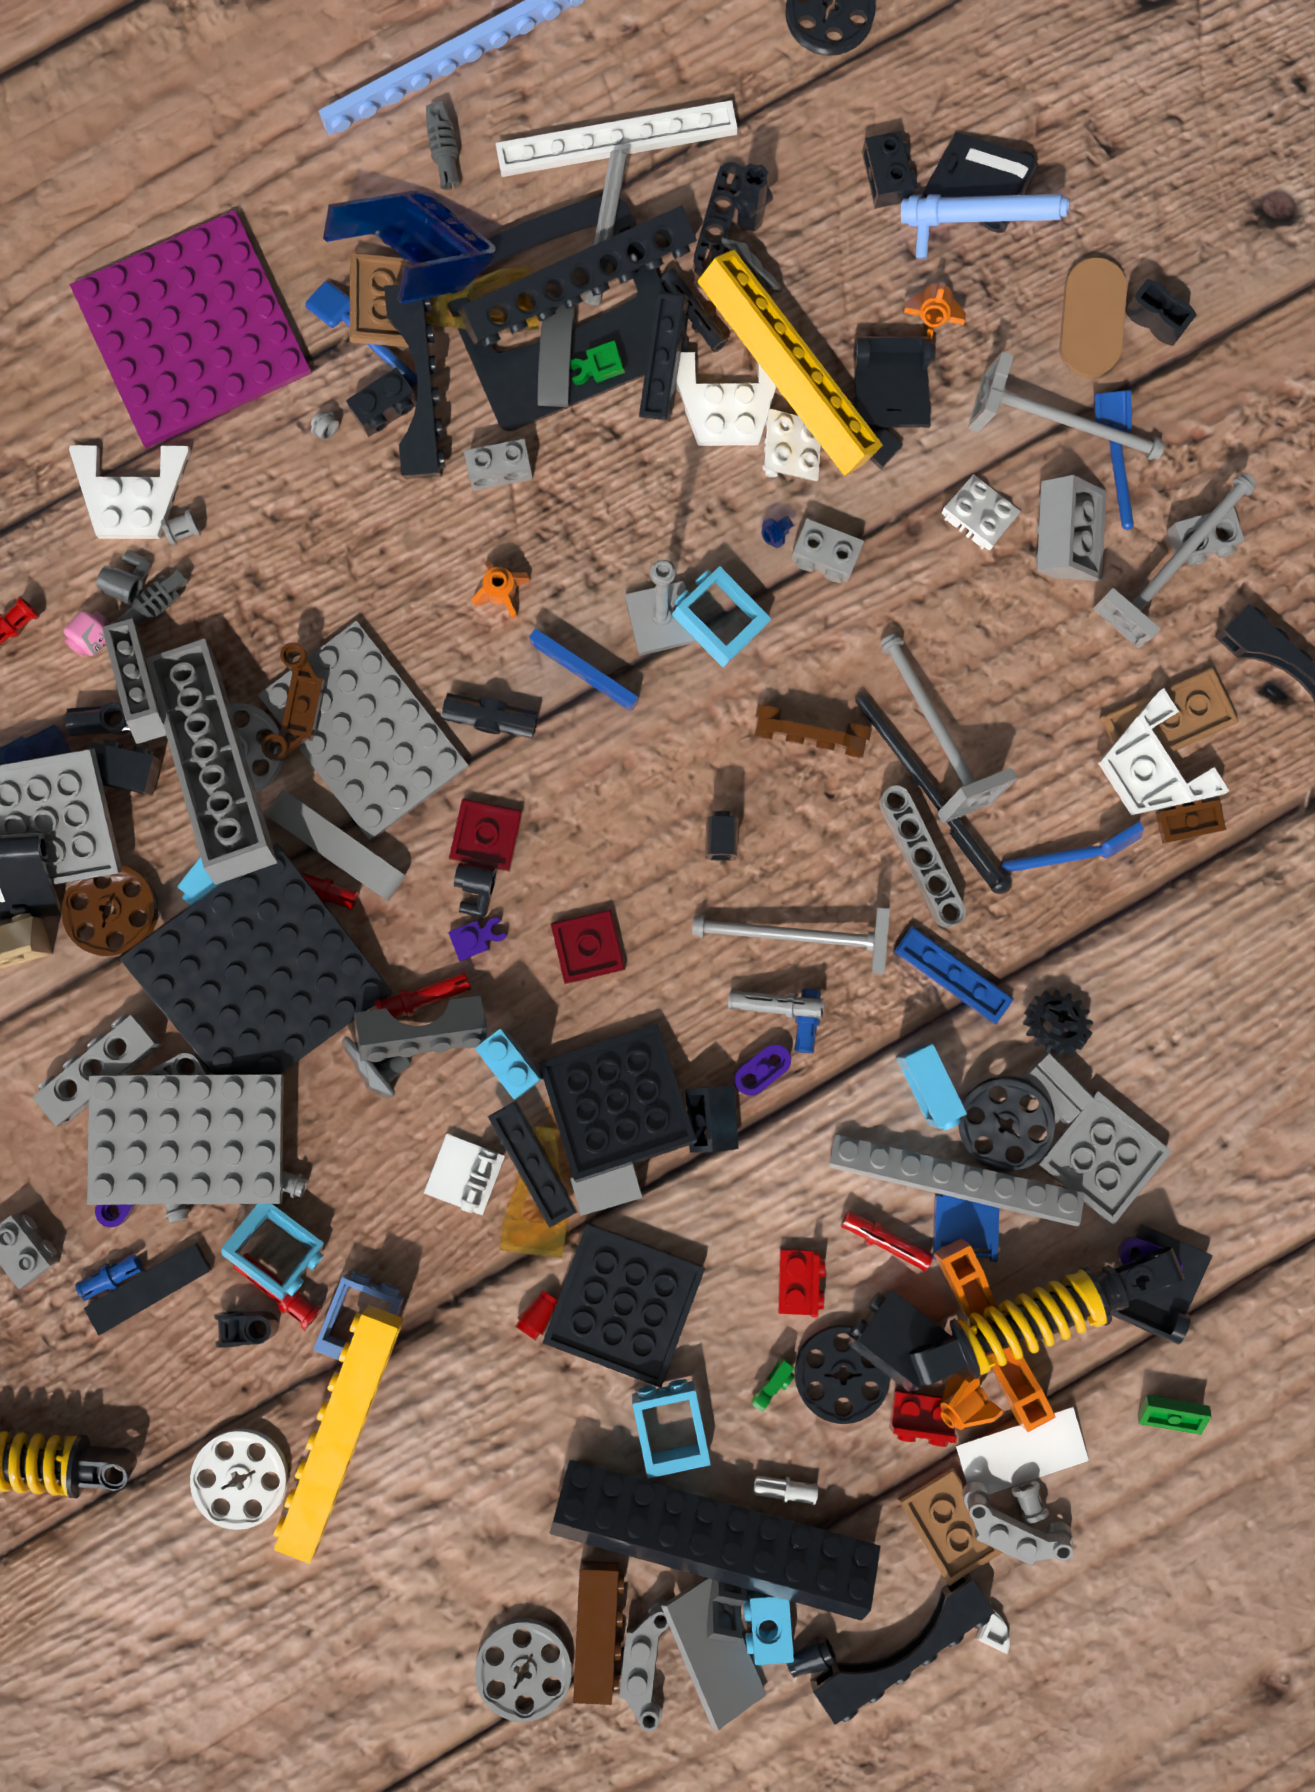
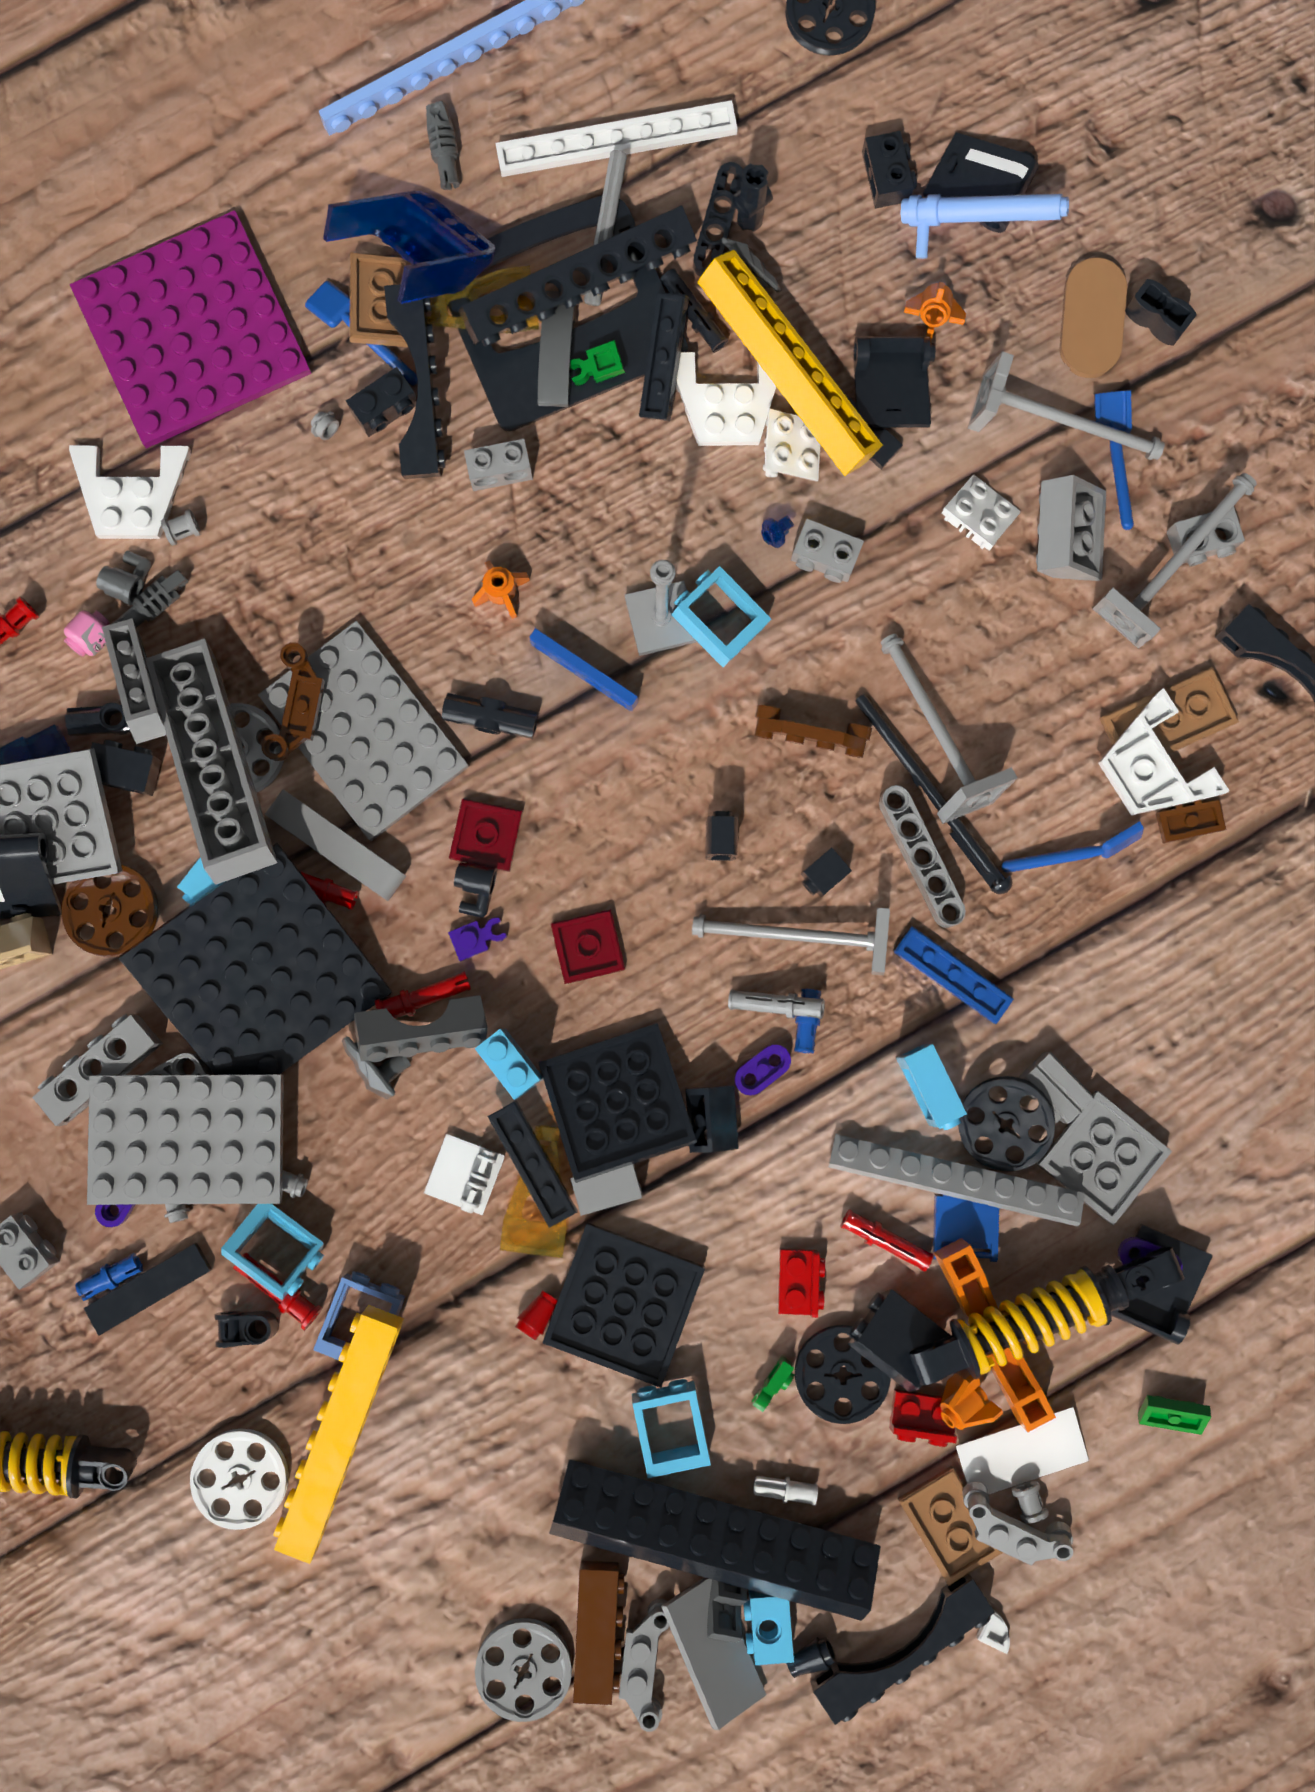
black gear [1023,990,1094,1057] -> none
none -> black brick [801,847,852,897]

